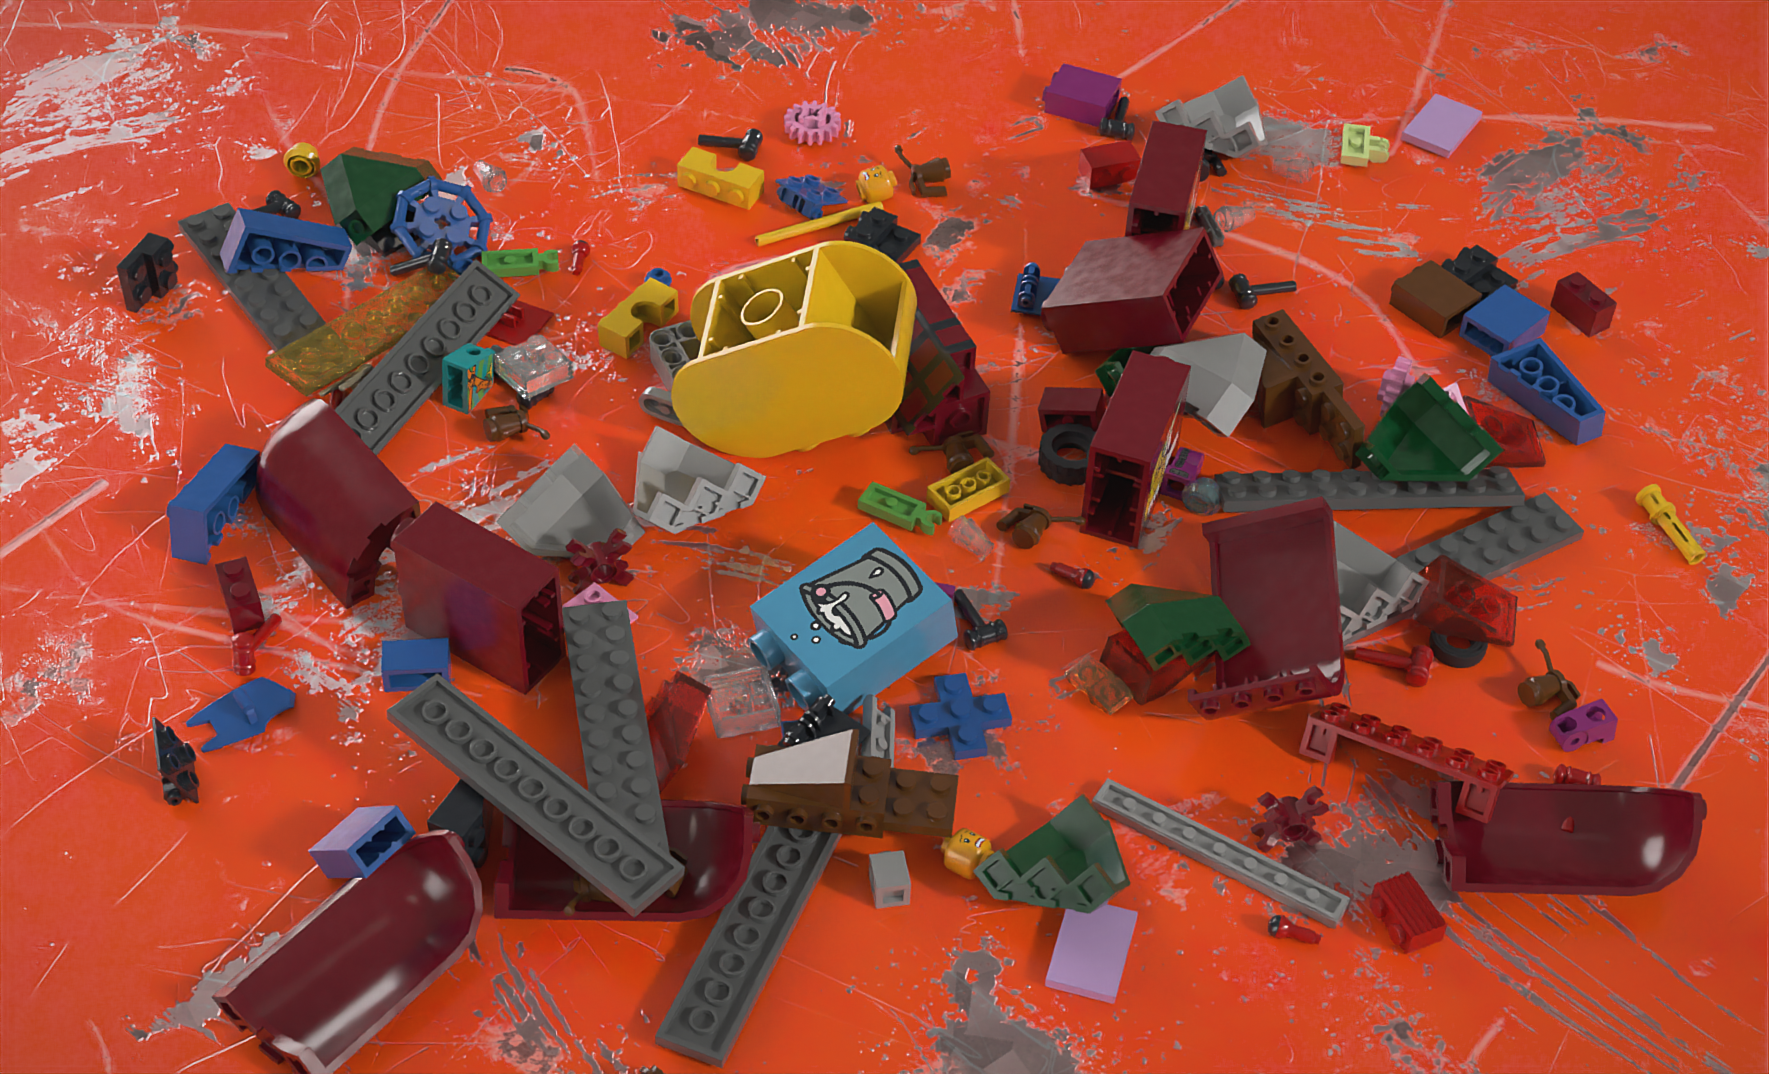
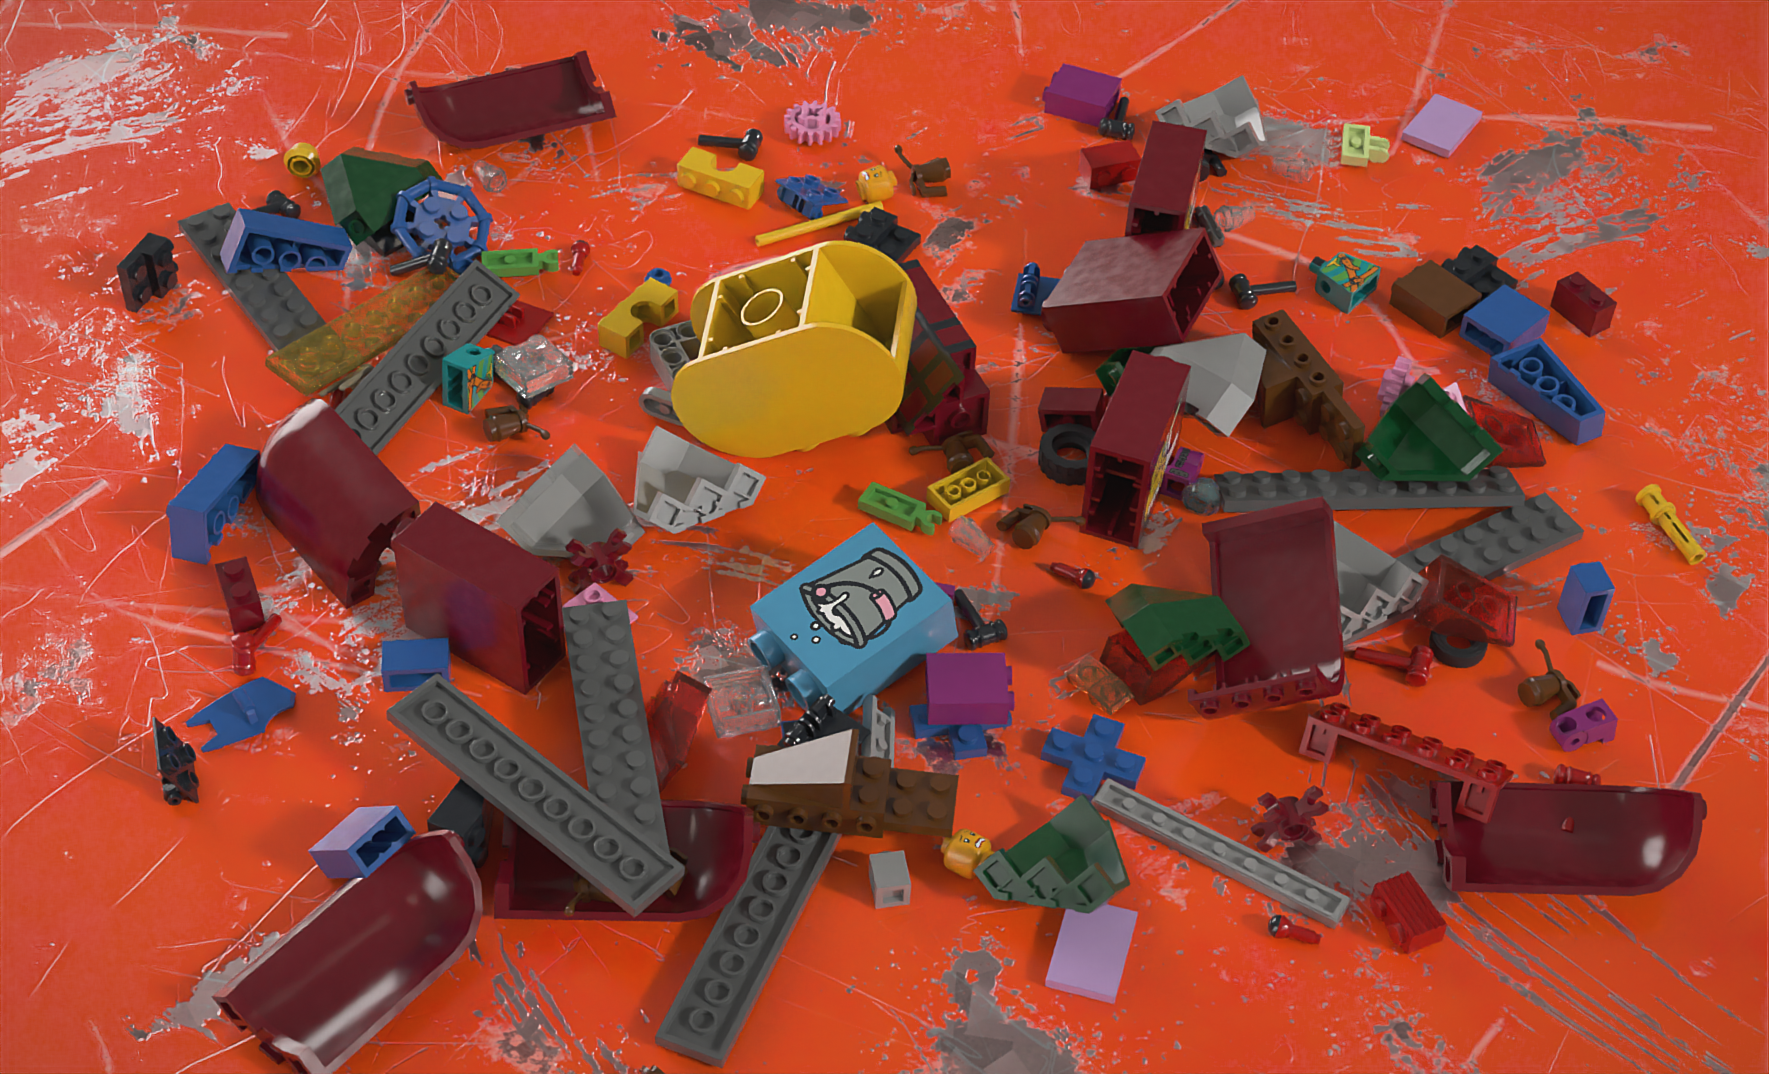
none -> dark red panel [404,50,617,149]
none -> magenta brick [925,653,1015,725]
none -> blue plate [1040,714,1146,802]
none -> teal torso [1309,252,1381,314]
none -> blue brick [1557,561,1616,635]

